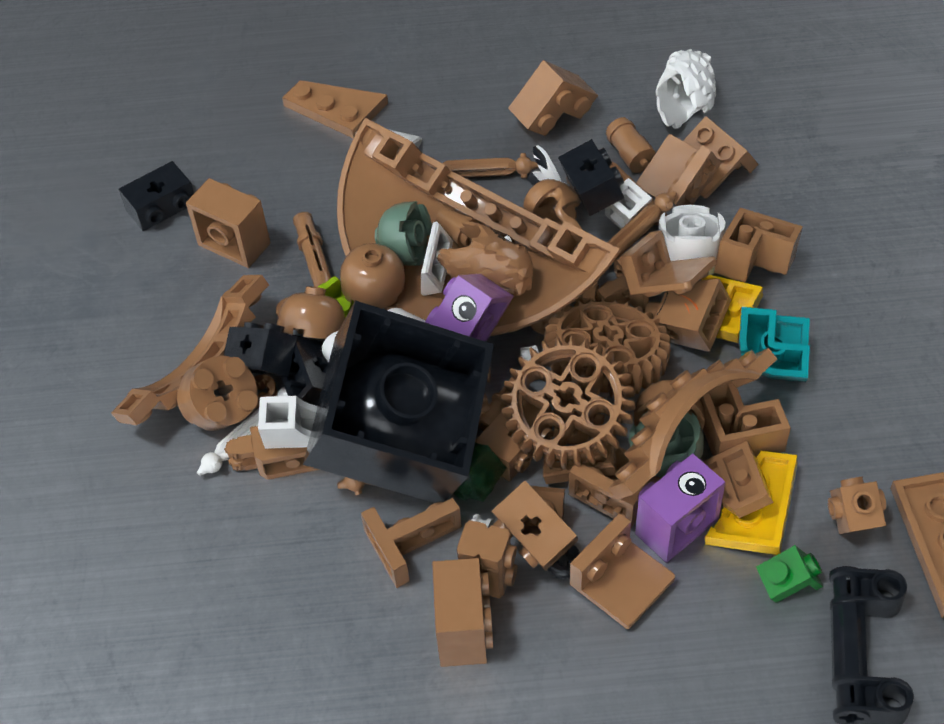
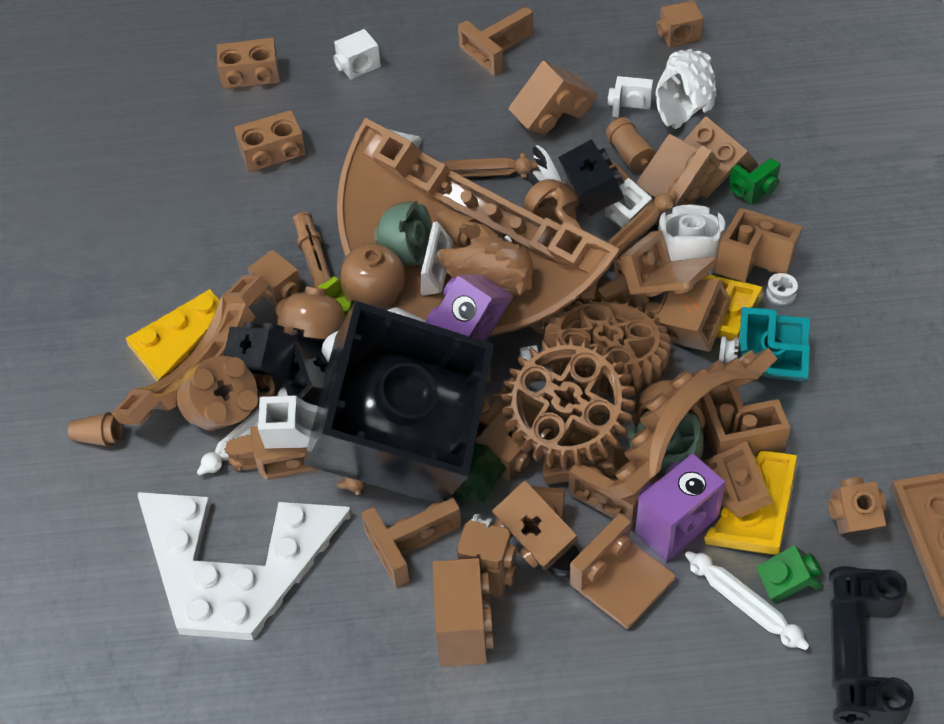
black brick [118,161,194,231] -> none
medium nougat brick [186,178,271,268] -> none
medium nougat wing [282,80,388,138] -> none
none -> medium nougat cone [68,412,123,447]
none -> yellow wing [126,289,220,381]
none -> white wing [137,492,351,640]
none -> medium nougat brick [217,38,280,89]
none -> medium nougat brick [234,110,306,172]
none -> medium nougat brick [248,249,302,307]
none -> white brick [333,29,381,80]
none -> medium nougat bracket [458,6,533,76]
none -> white bracket [608,76,653,118]
none -> medium nougat brick [657,0,704,47]
none -> white wheel [685,551,809,650]
none -> white bush [719,336,739,364]
none -> green bracket [728,158,781,205]
none -> white bush [766,273,798,306]

